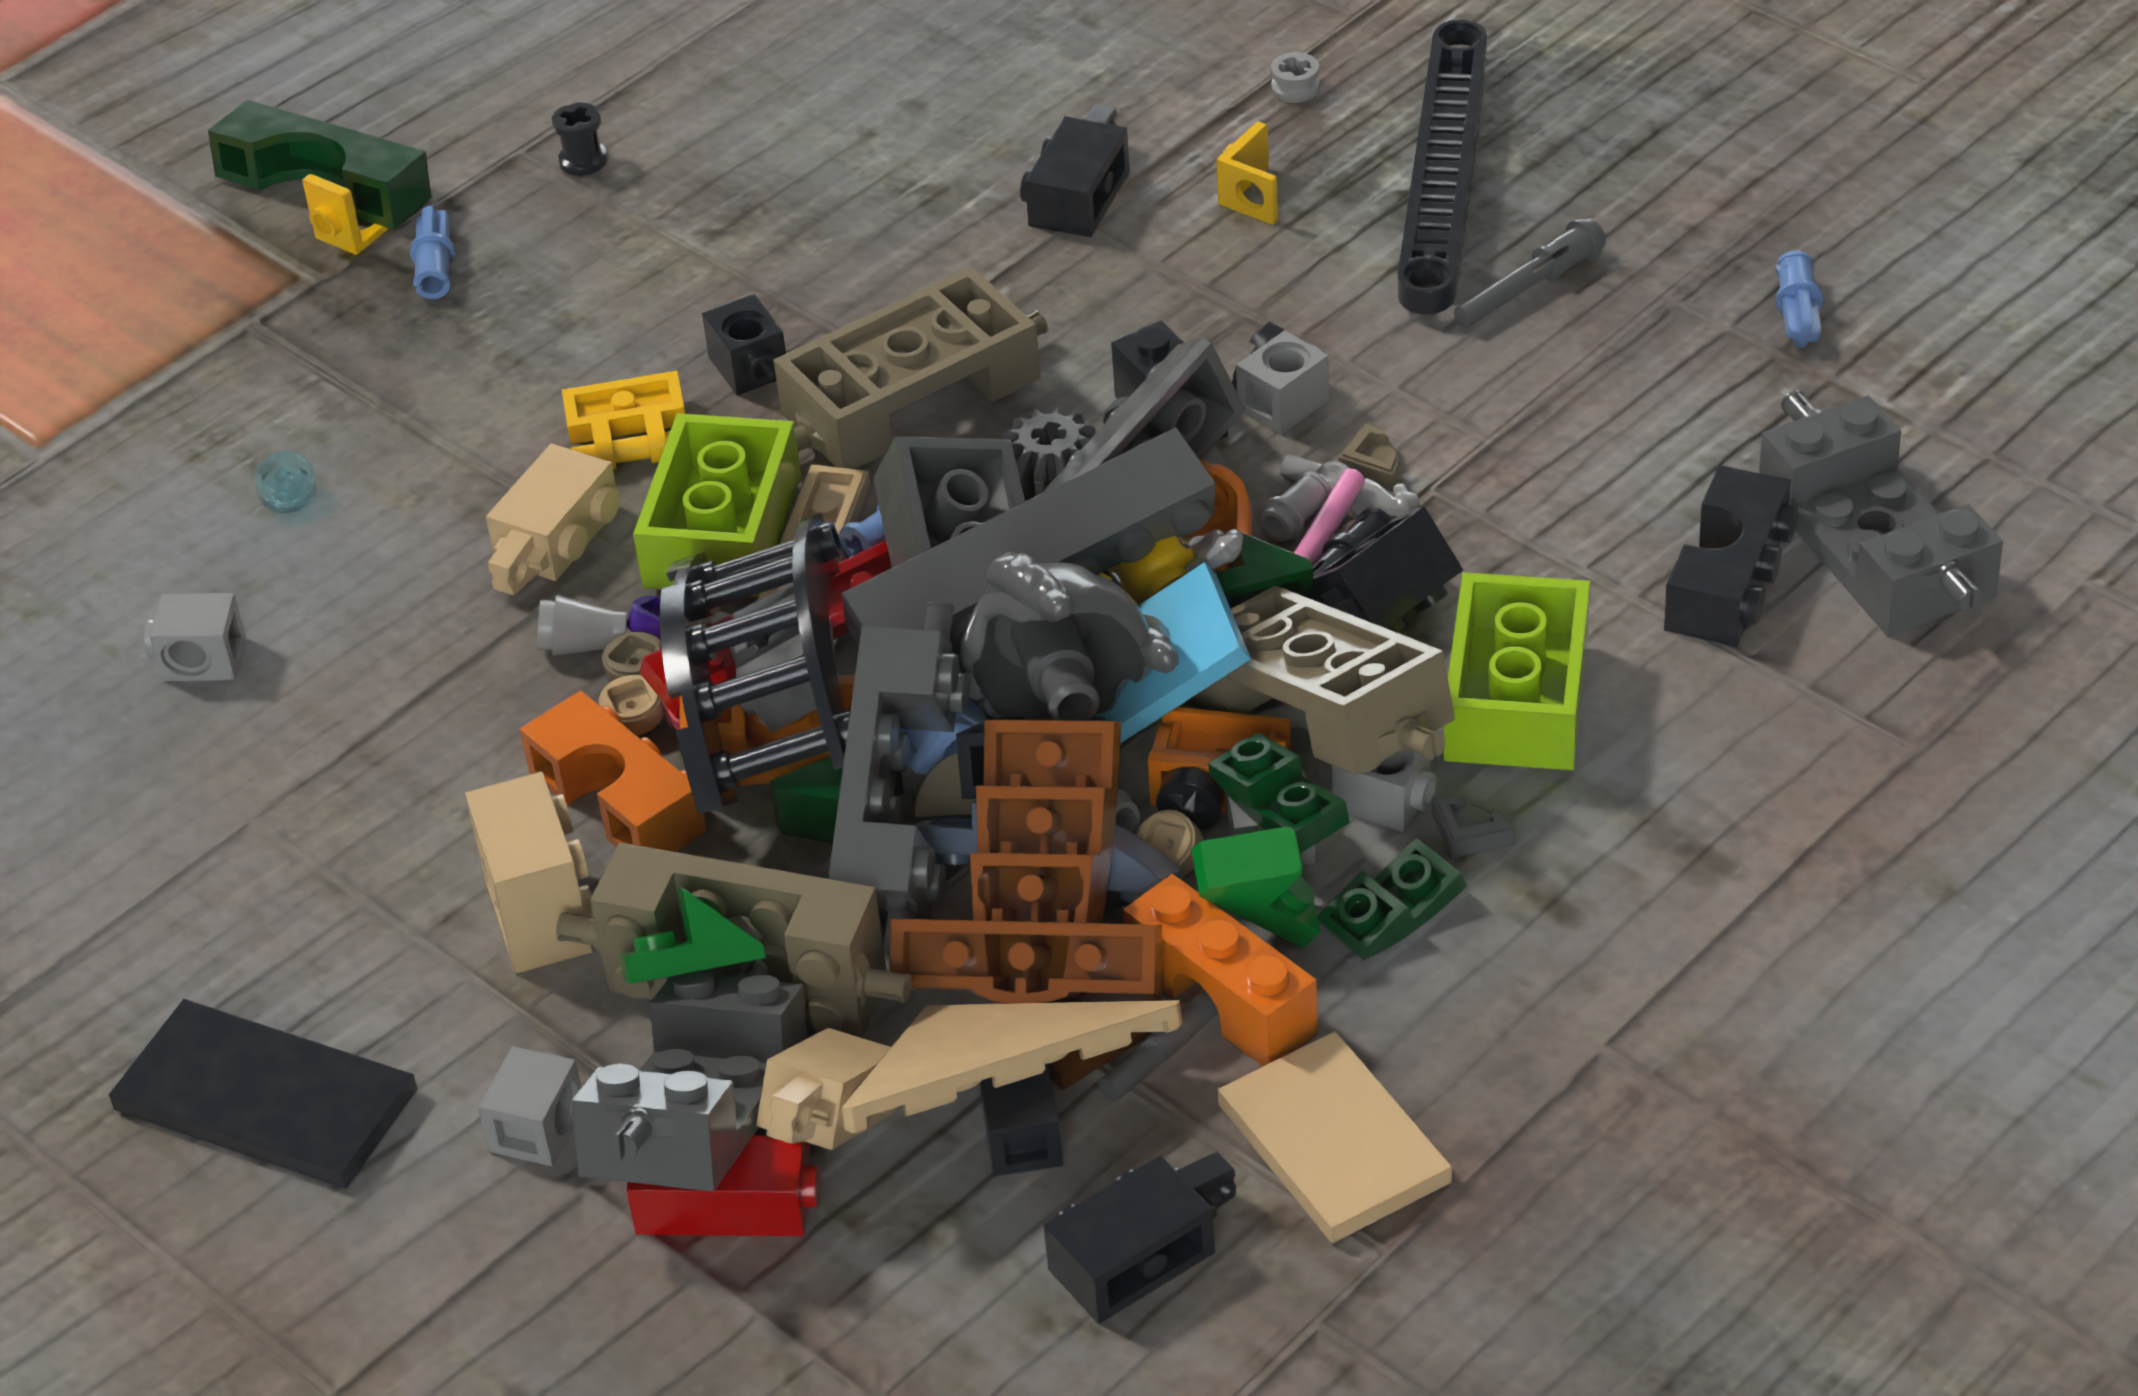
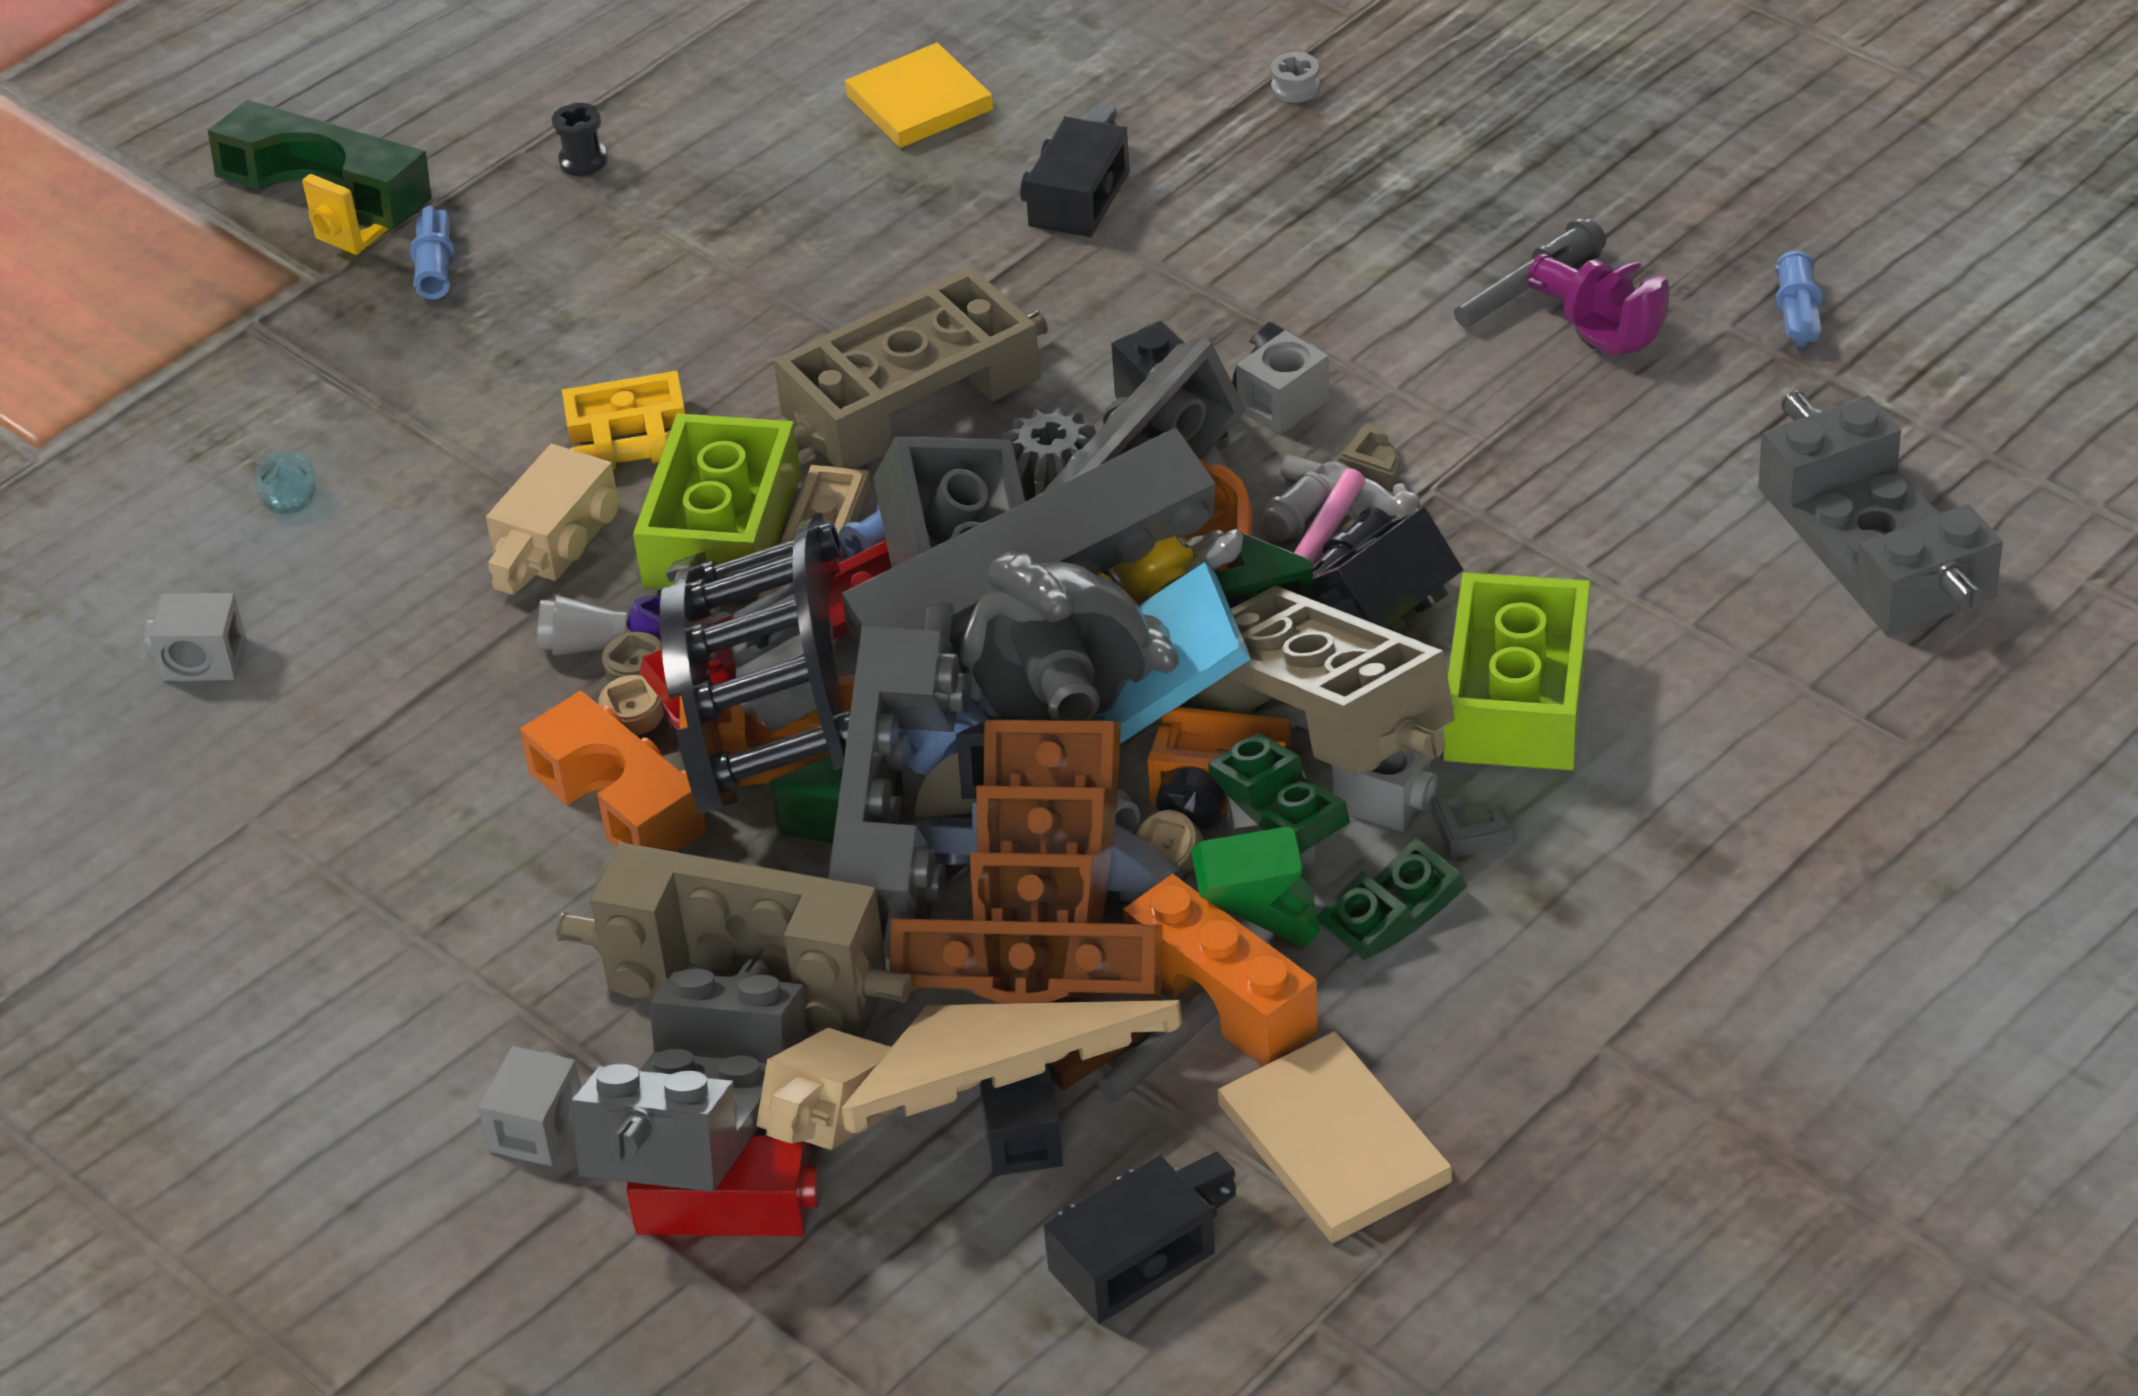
black tile [109,998,418,1189] -> none
tan brick [465,771,594,974] -> none
green slope [619,887,766,984] -> none
black brick [702,294,786,396] -> none
yellow bracket [1216,121,1278,225] -> none
black gear [1398,19,1487,315] -> none
black arch [1664,465,1798,647] -> none
none -> yellow tile [845,43,993,148]
none -> magenta piece [1527,253,1669,355]

